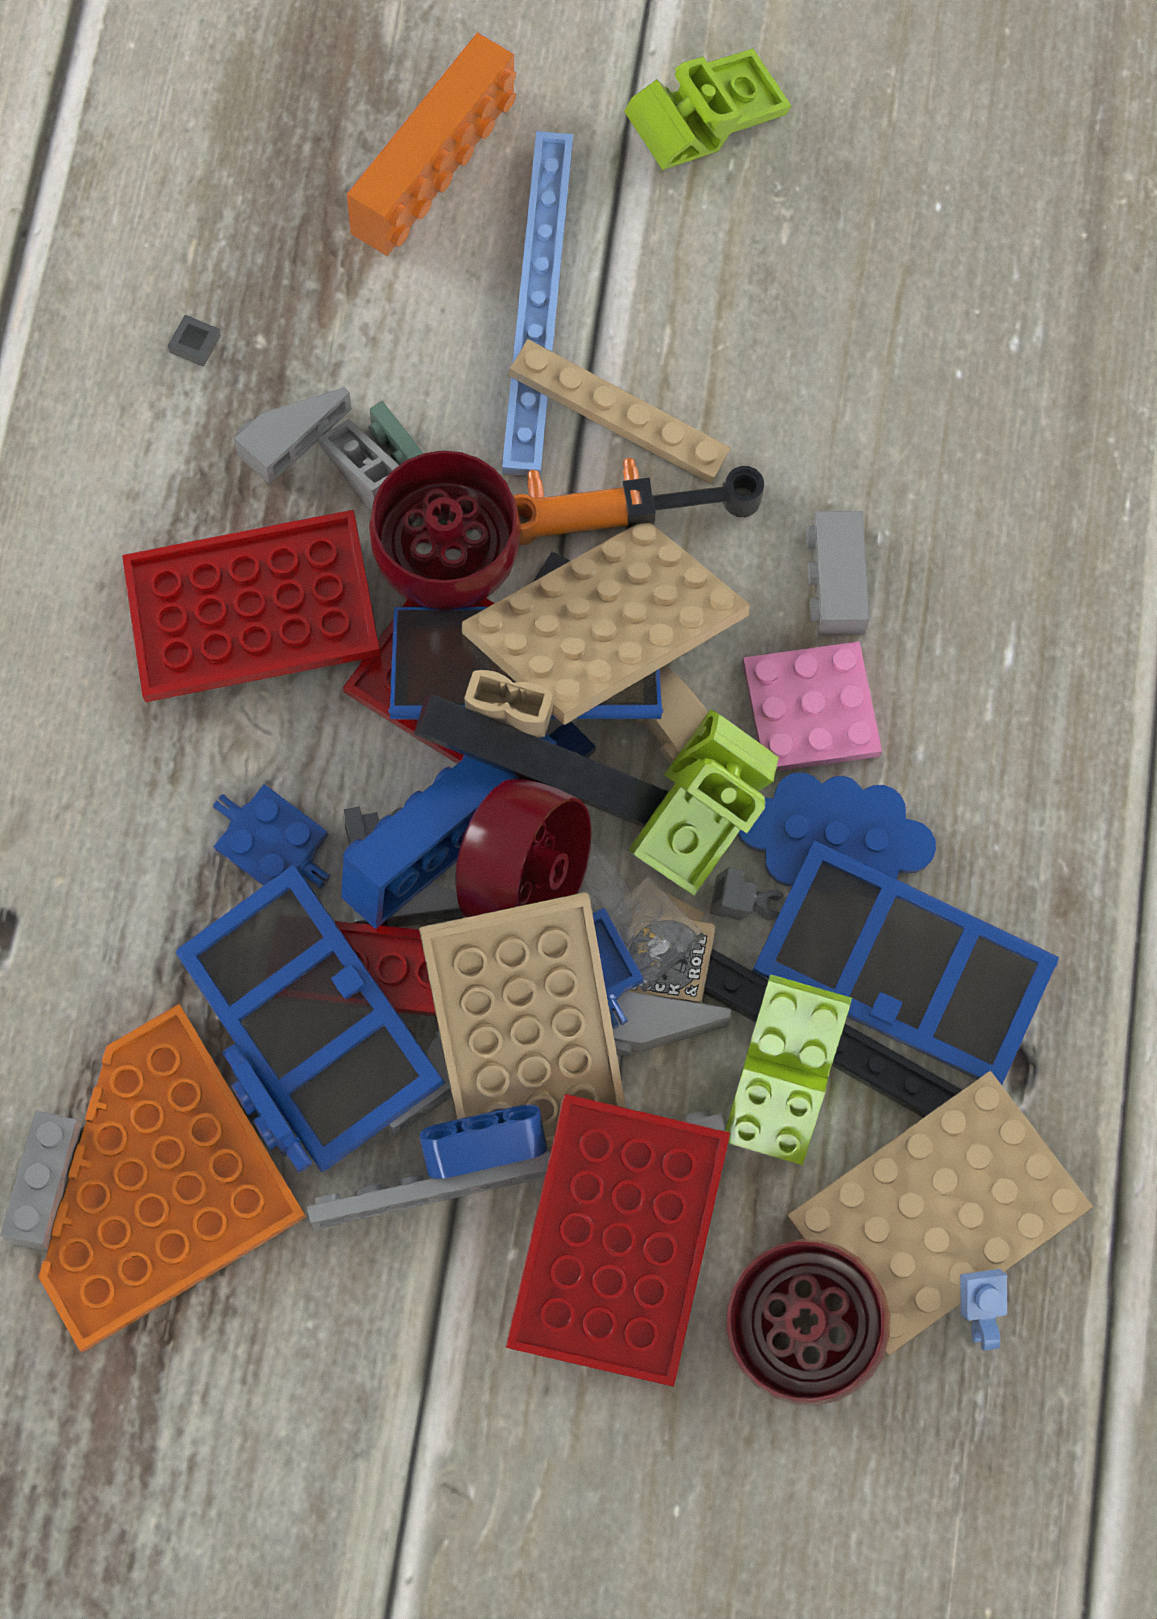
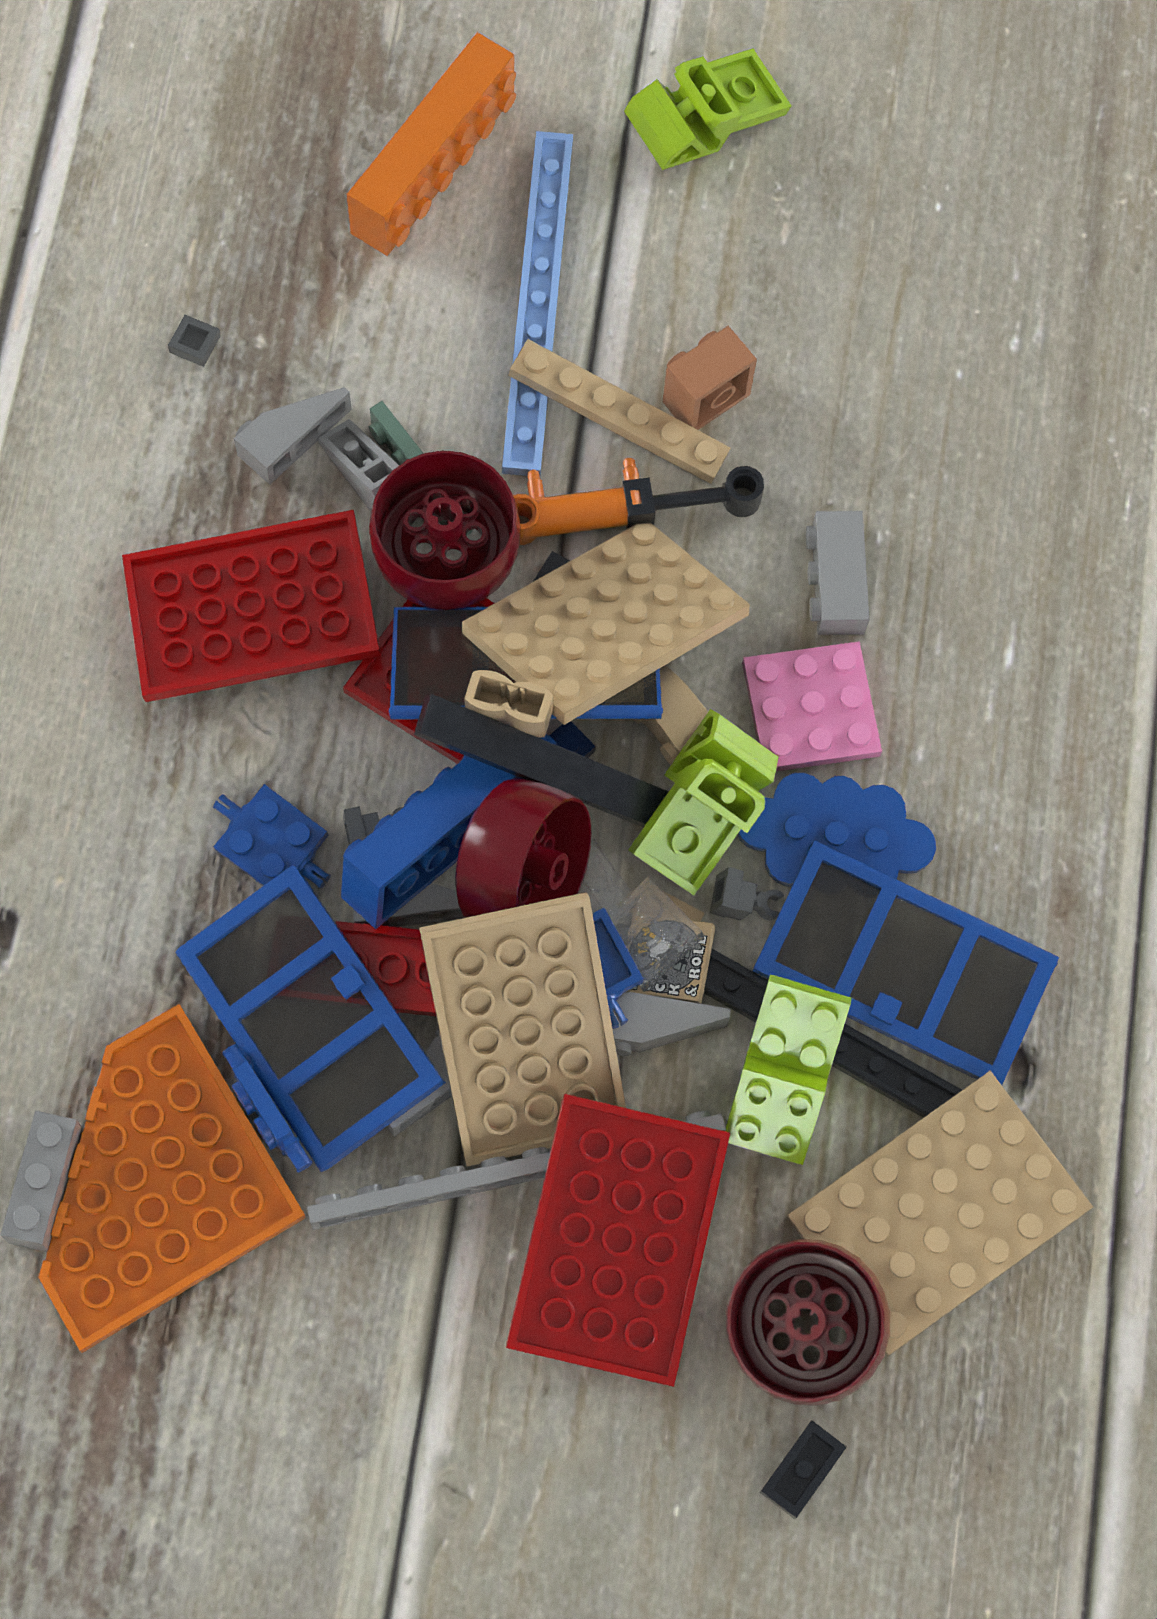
blue beam [419,1105,547,1179] -> none
medium blue plate [960,1269,1007,1351] -> none
none -> nougat brick [662,325,757,430]
none -> black plate [760,1420,847,1519]

